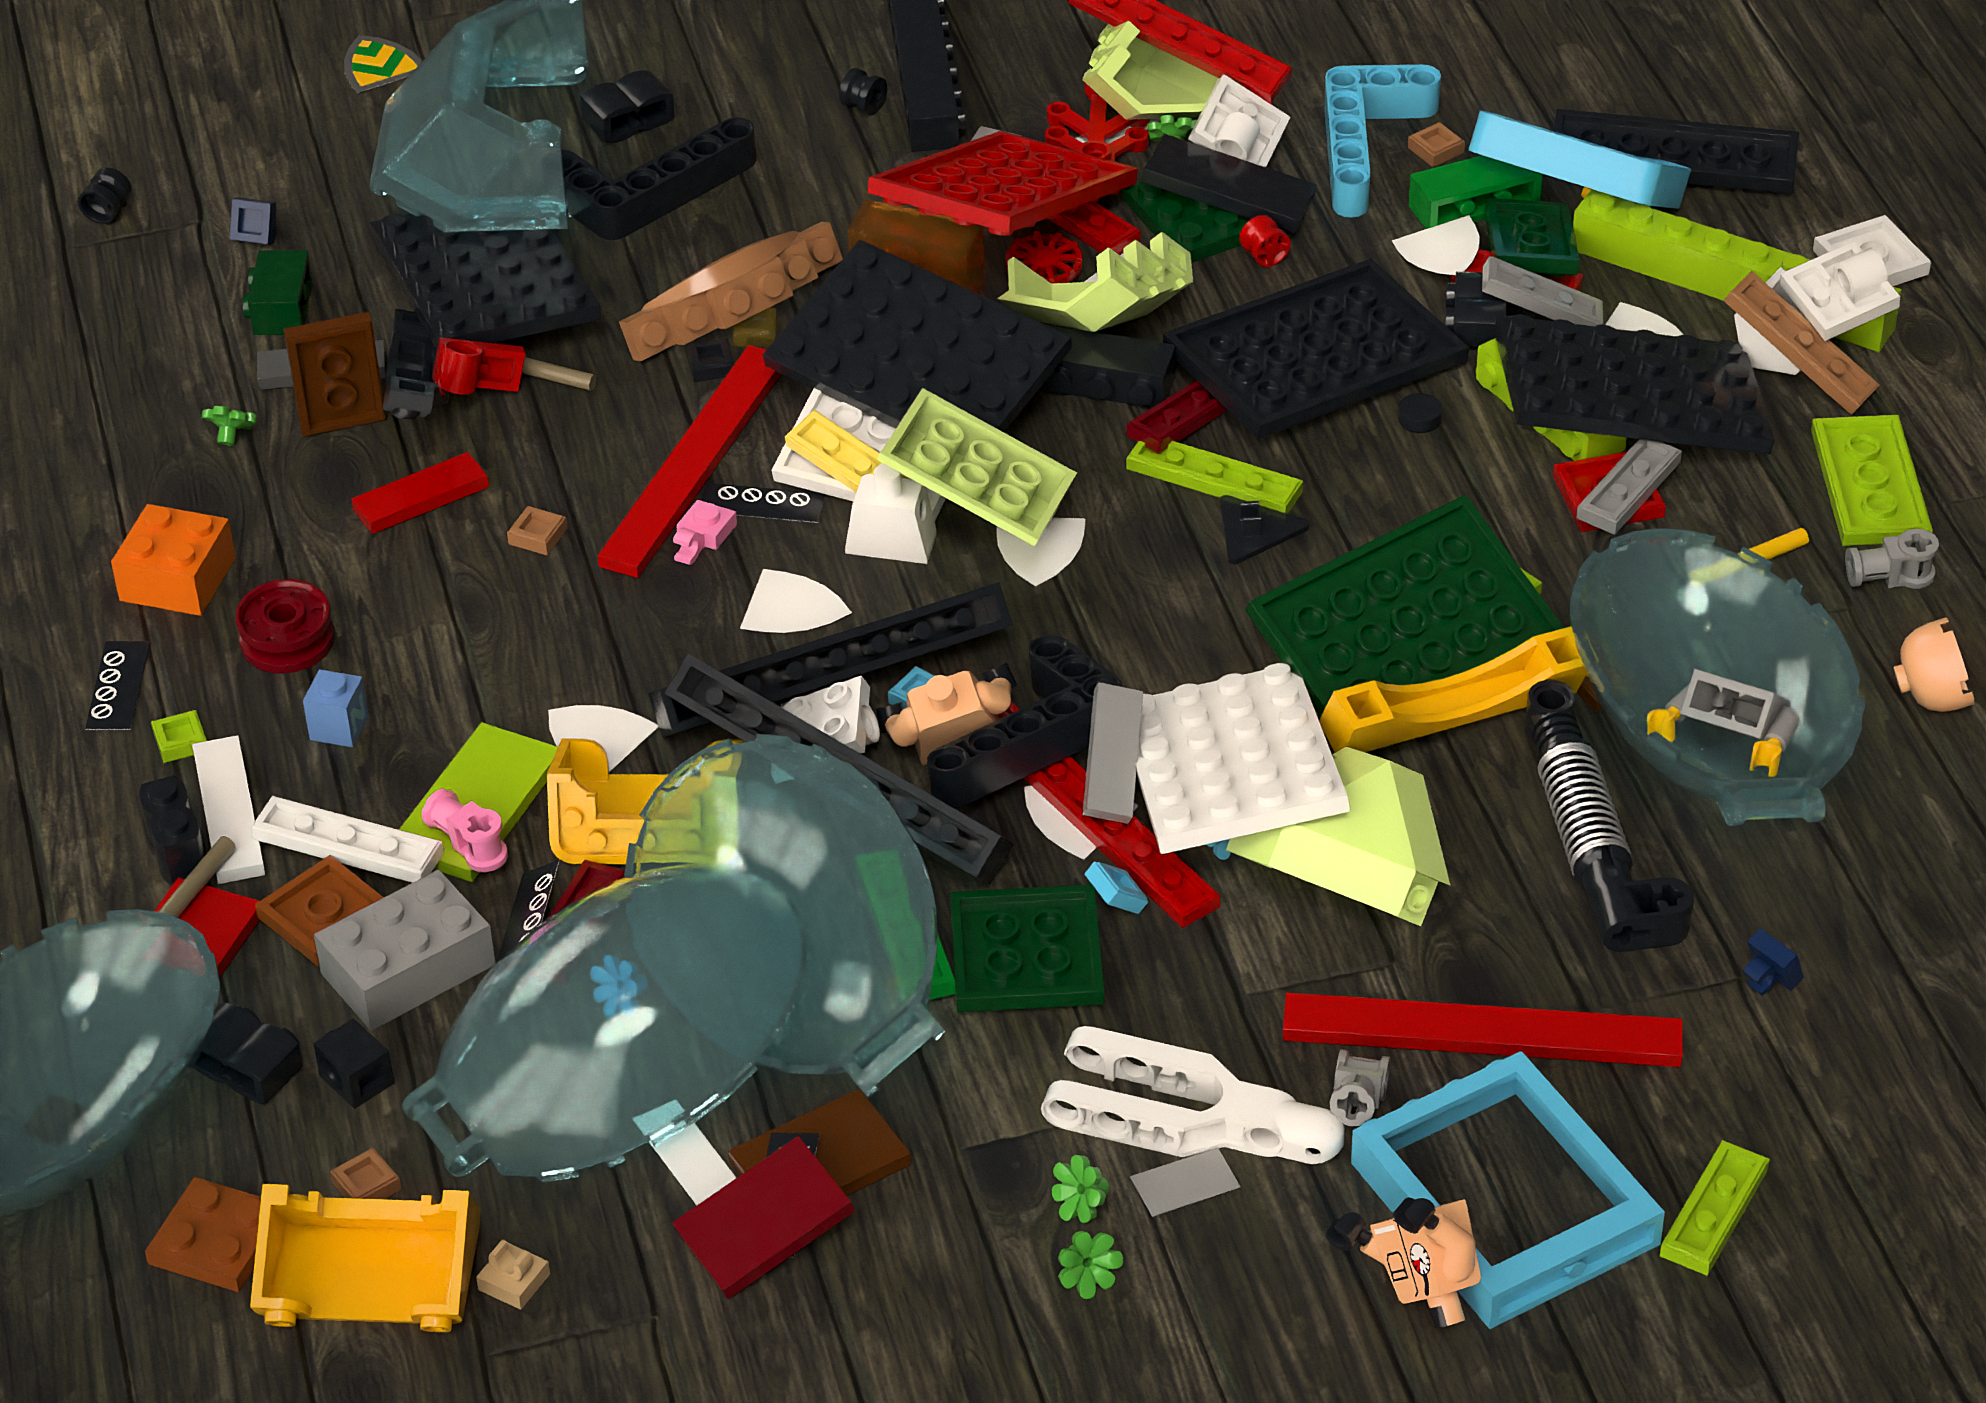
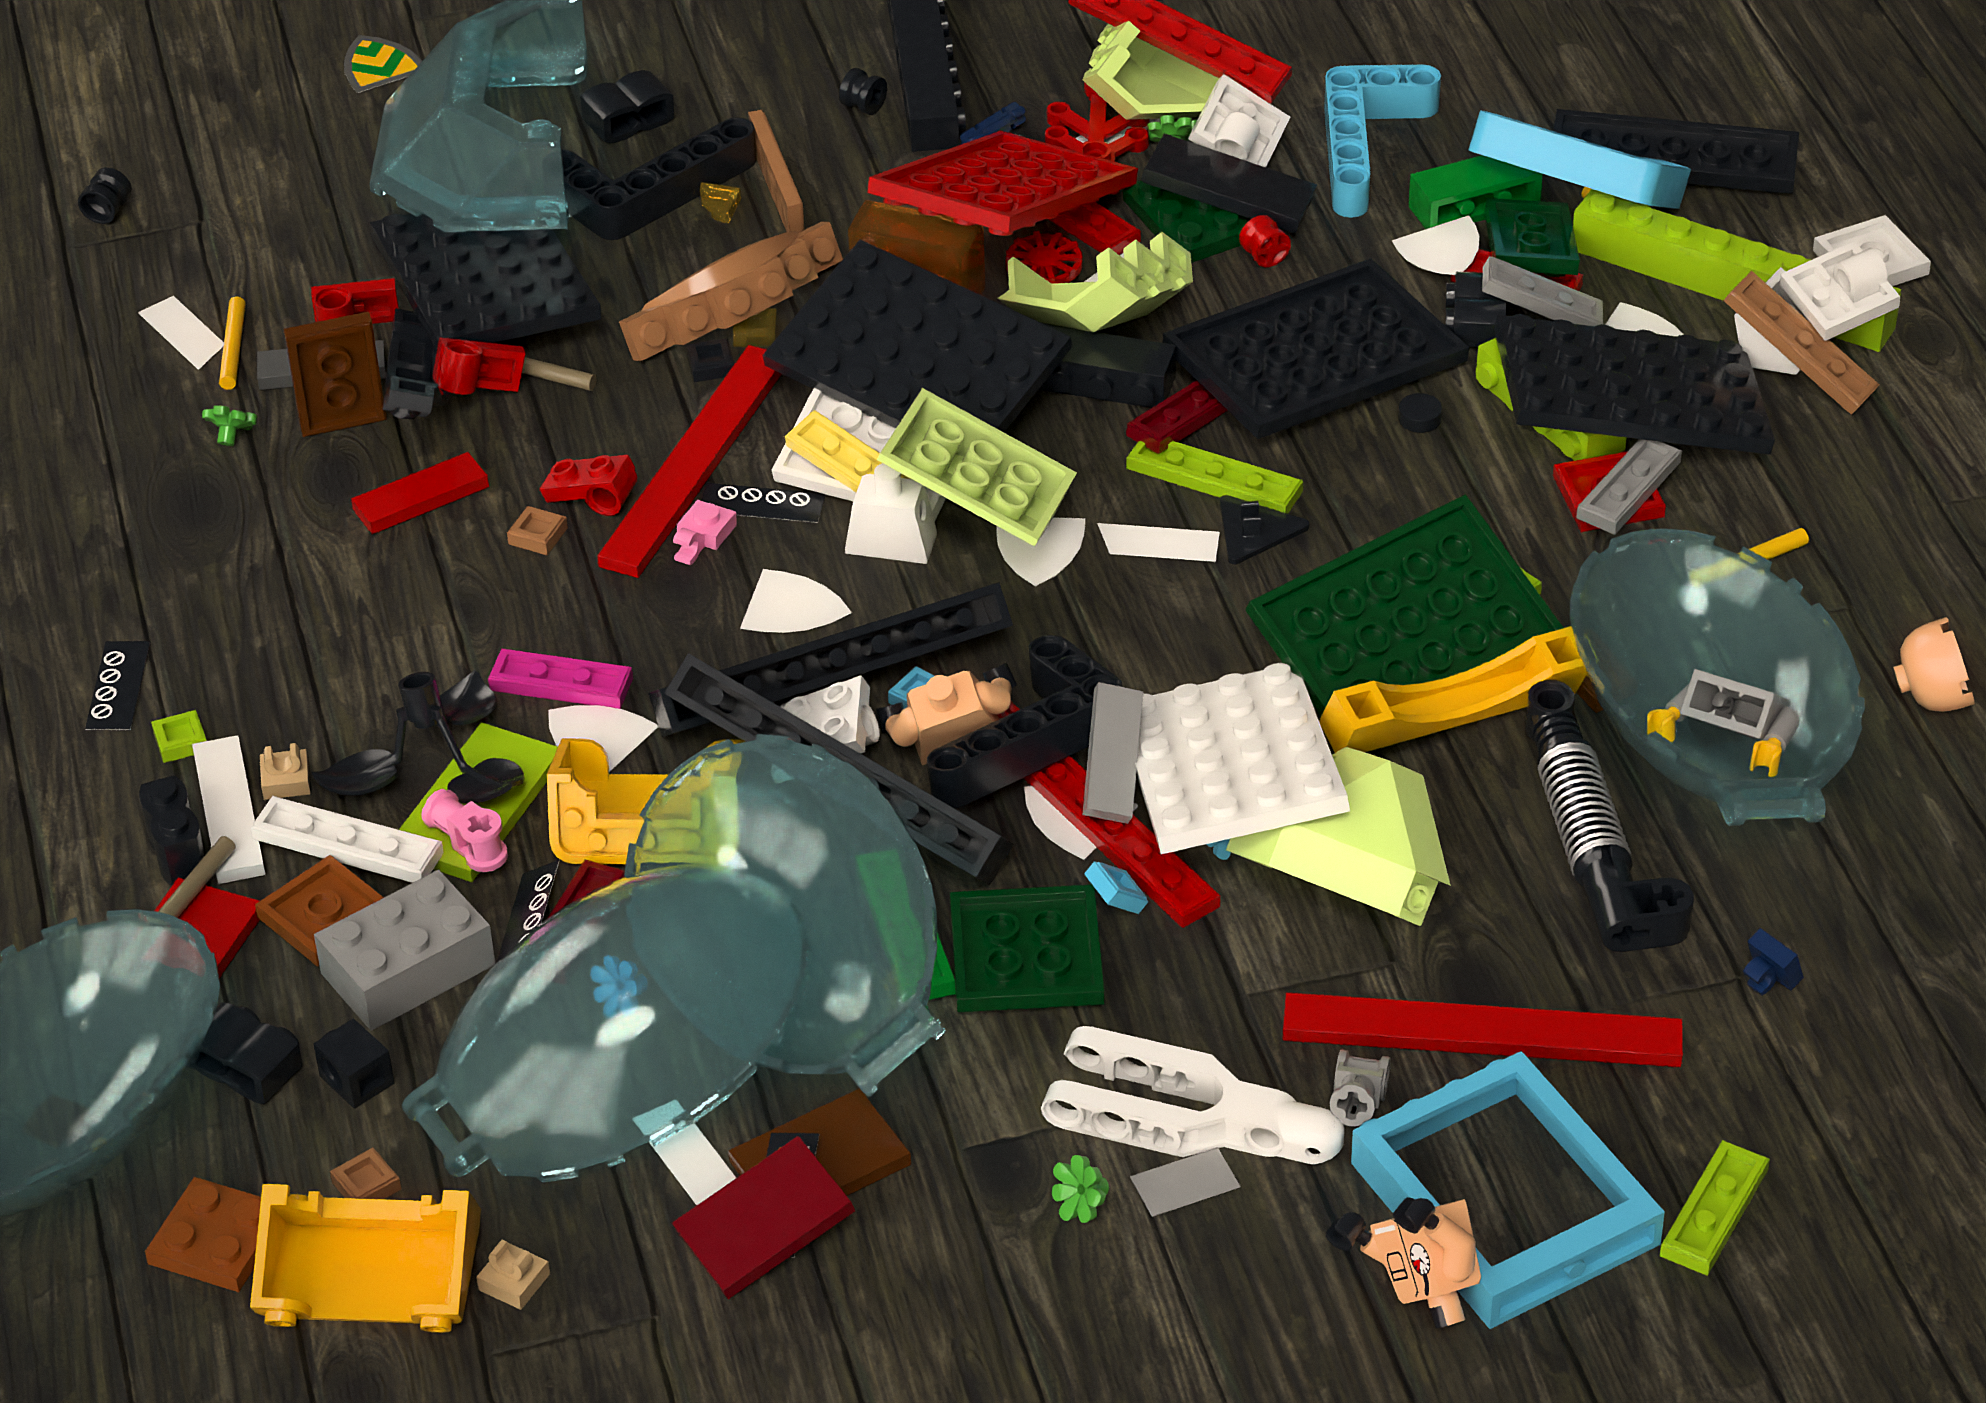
orange brick [111,504,236,616] -> none
dark blue tile [230,197,276,244] -> none
dark red wheel [235,579,334,674] -> none
dark green brick [243,250,313,335] -> none
medium blue brick [303,669,369,747] -> none
bright green plant [1058,1231,1123,1299] -> none
medium nougat tile [1408,122,1465,167] -> none
lime tile [1811,415,1933,546] -> none
light grey connector [1845,529,1939,589] -> none
none -> white sticker [138,296,224,370]
none -> yellow bar [219,297,246,390]
none -> tan tile [260,743,310,800]
none -> red plate [311,278,399,324]
none -> black plant [311,670,525,804]
none -> dark pink tile [488,648,633,709]
none -> red plate [539,455,637,516]
none -> clear yellow tile [700,182,741,223]
none -> medium nougat tile [748,110,804,232]
none -> dark blue axle [960,102,1026,145]
none -> white sticker [1097,523,1220,562]

